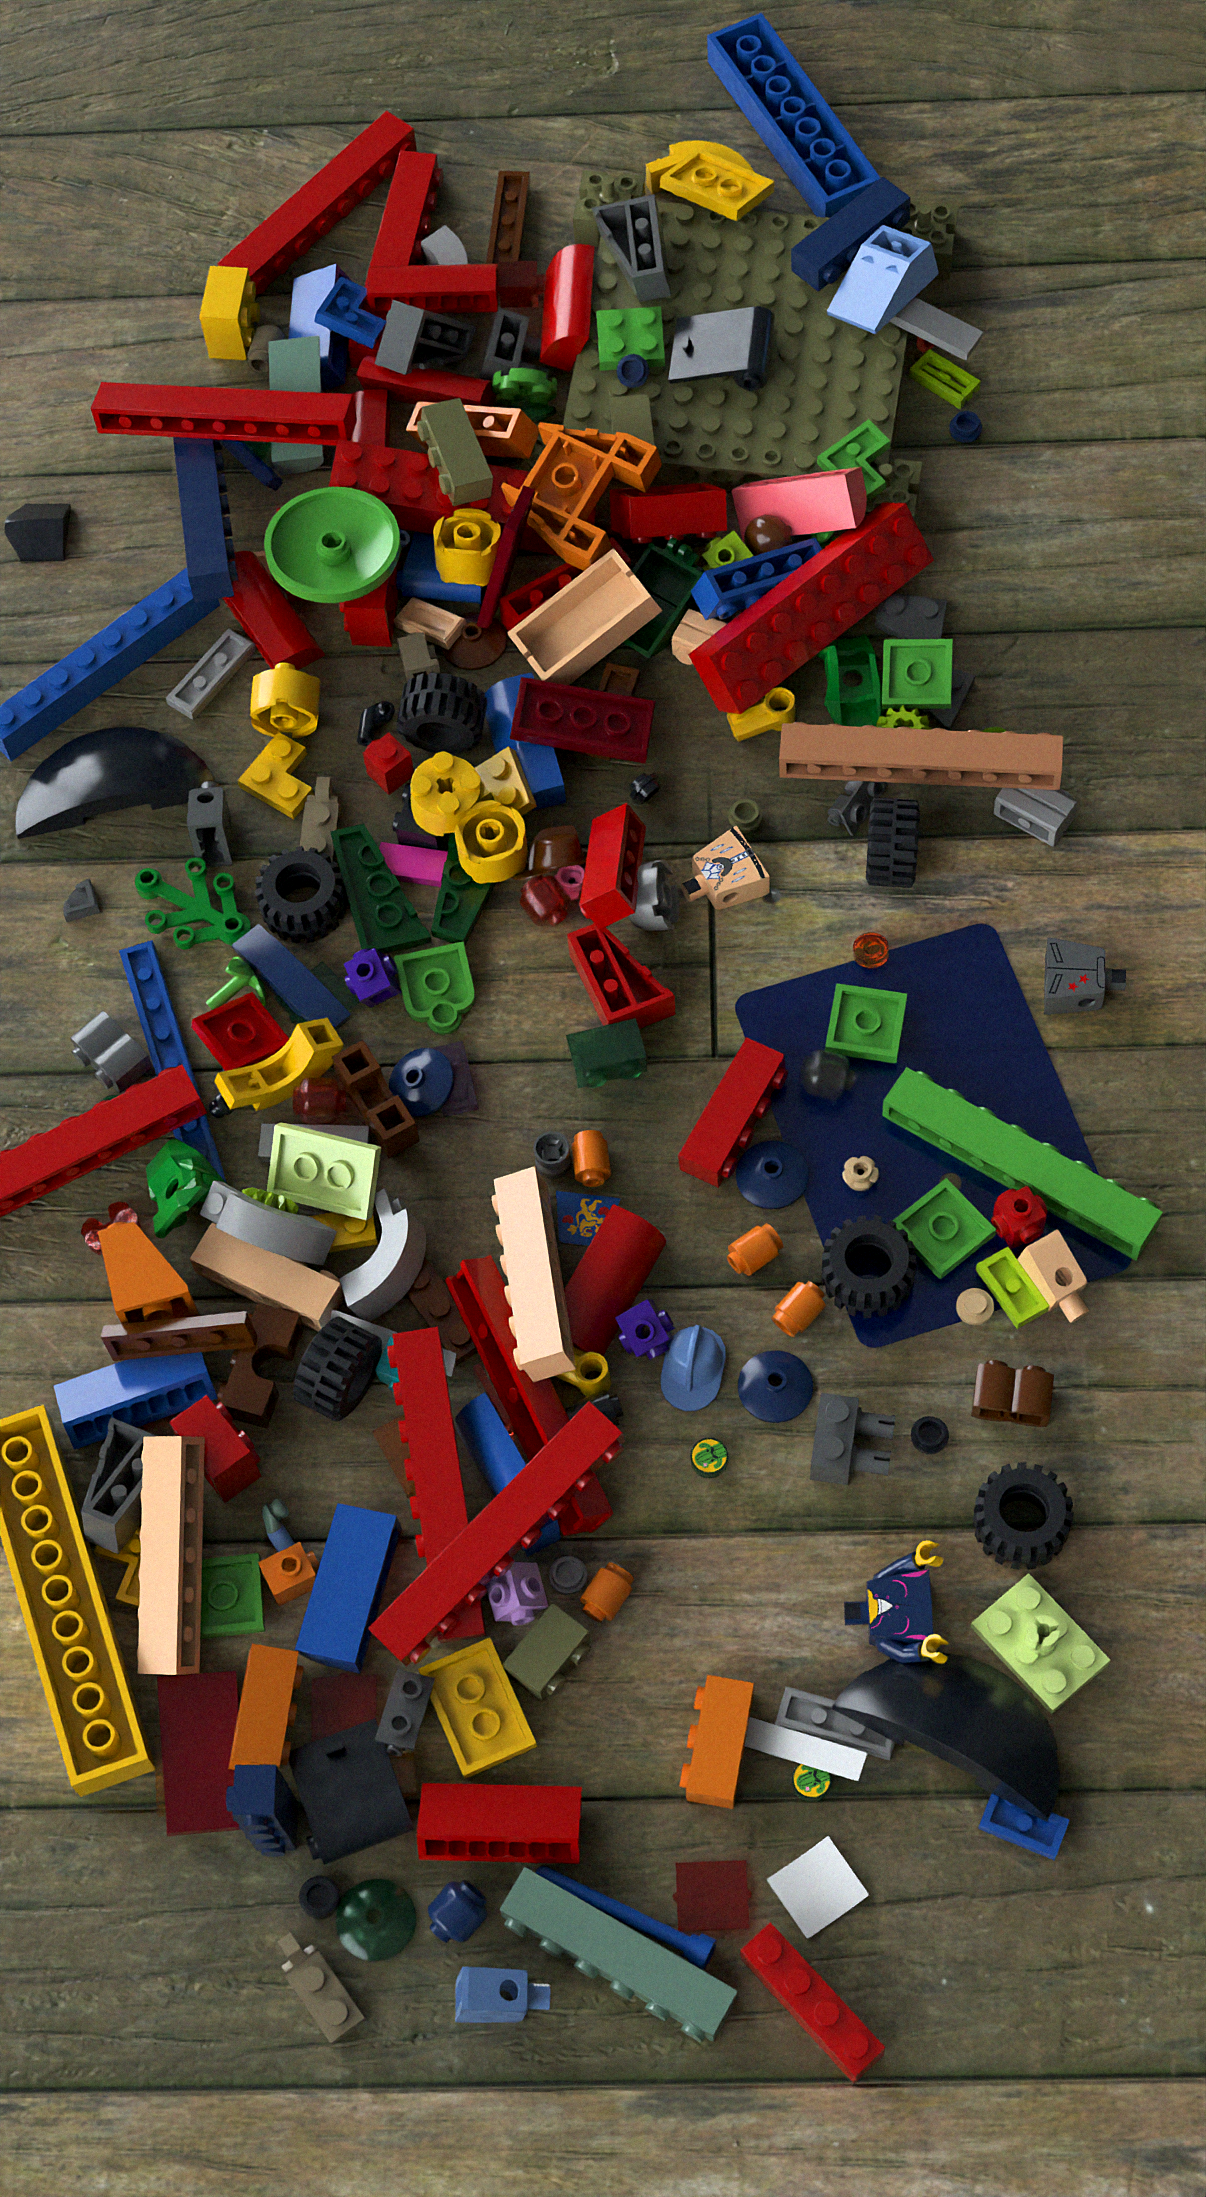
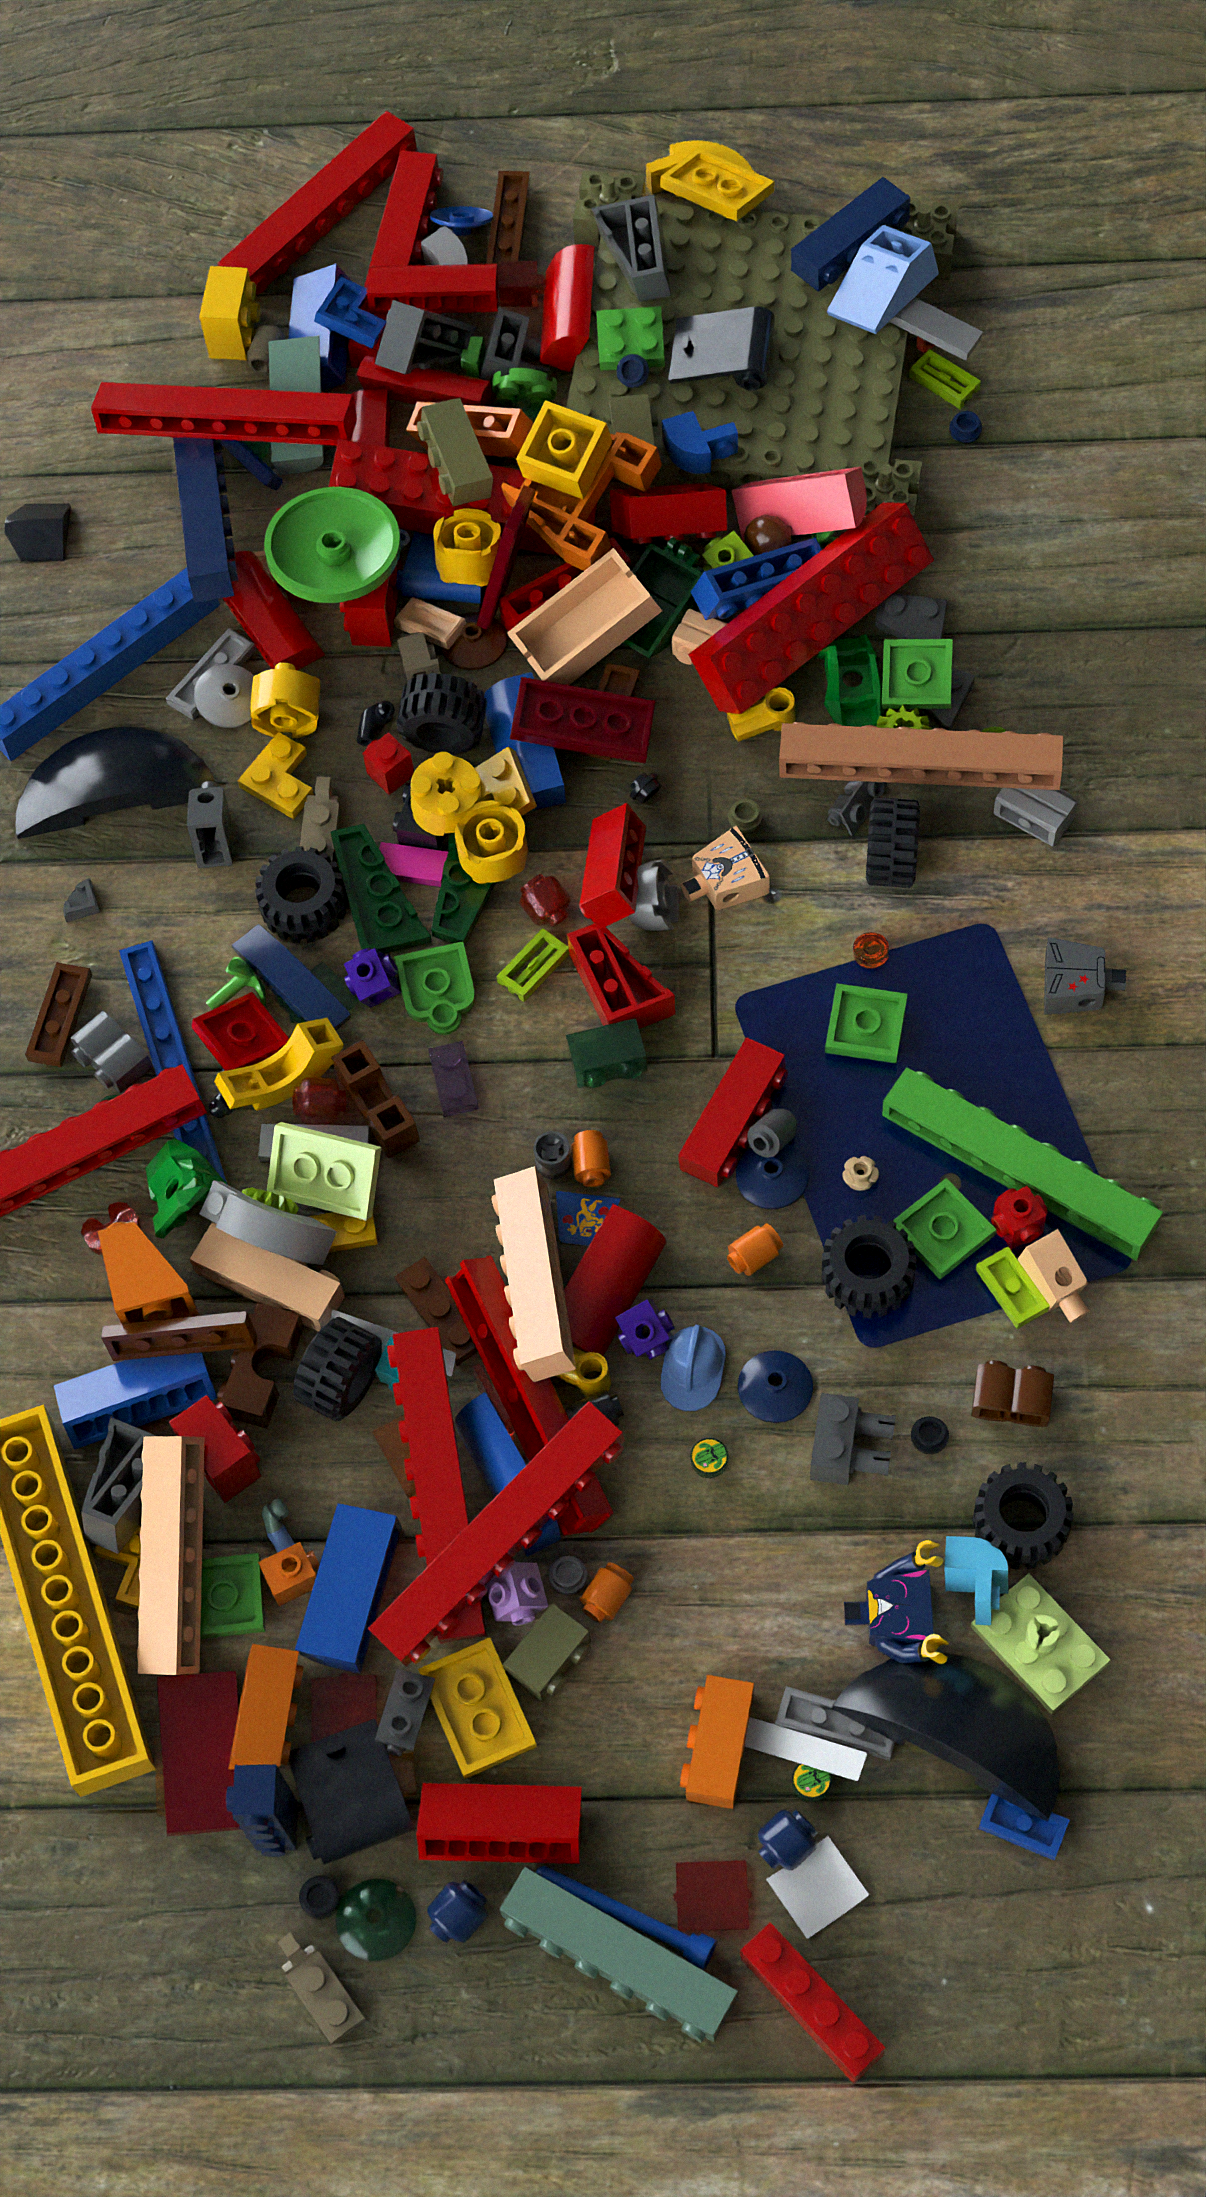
green plant [134,857,251,950] -> none
light grey arch [340,1188,426,1322] -> none
dark blue dish [389,1048,455,1117] -> none
medium blue torso [455,1967,550,2023] -> none
reddish brown piece [511,825,587,880] -> none
bright pink plate [551,865,585,900] -> none
blue brick [707,12,880,218] -> none
orange brick [771,1281,826,1338] -> none
clear smoke head [799,1049,855,1100] -> none
bright green plate [817,419,890,502] -> none
tan plate [956,1288,994,1325] -> none
none -> reddish brown plate [25,962,92,1067]
none -> light grey dish [194,664,254,728]
none -> blue dish [430,206,493,236]
none -> bright green plate [461,336,486,378]
none -> lime tile [496,928,569,1002]
none -> yellow brick [516,400,612,500]
none -> blue brick [662,411,738,474]
none -> dark grey brick [747,1108,798,1157]
none -> dark blue head [758,1809,818,1870]
none -> medium azure brick [945,1536,1008,1625]

